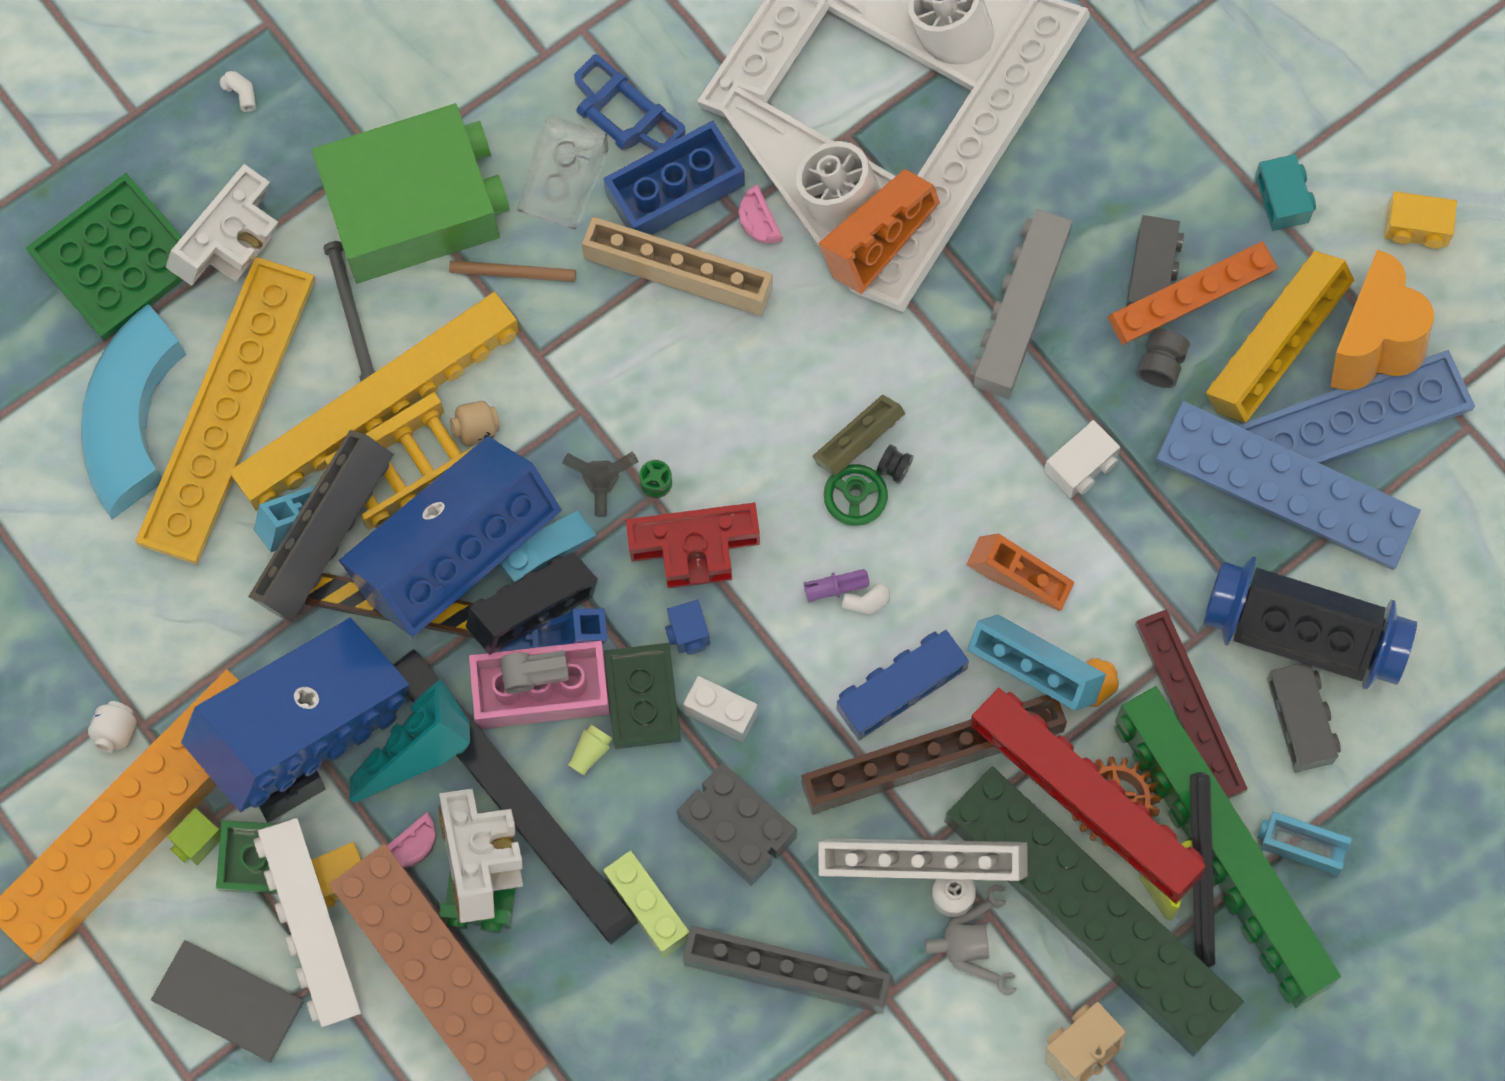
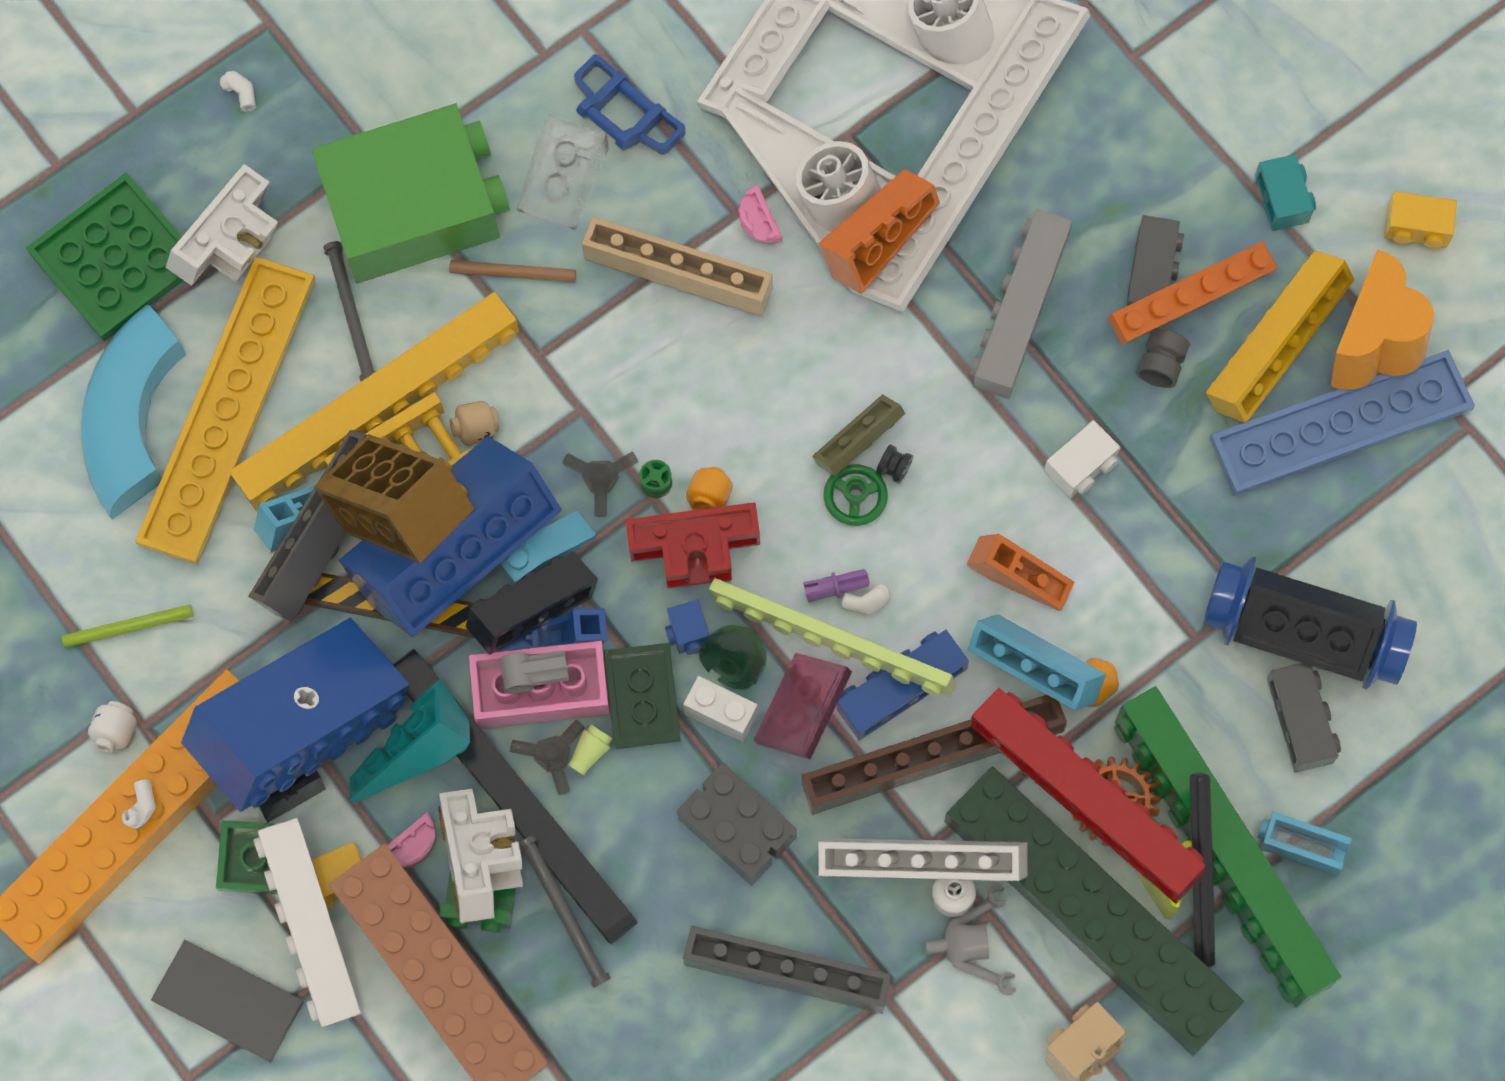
lime brick [167,807,221,865] -> none
blue brick [603,120,745,235] -> none
yellowish green brick [603,850,689,959] -> none
dark red plate [1135,609,1248,799] -> none
medium blue plate [1155,401,1421,570] -> none
none -> lime bar [61,604,194,648]
none -> white arm [122,779,156,829]
none -> pearl gold brick [314,434,475,563]
none -> clear smoke piece [510,719,585,795]
none -> dark grey bar [518,835,611,988]
none -> light orange head [686,467,733,510]
none -> clear green cylinder [699,625,767,690]
none -> yellowish green plate [709,578,956,697]
none -> clear pink tile [753,653,852,760]

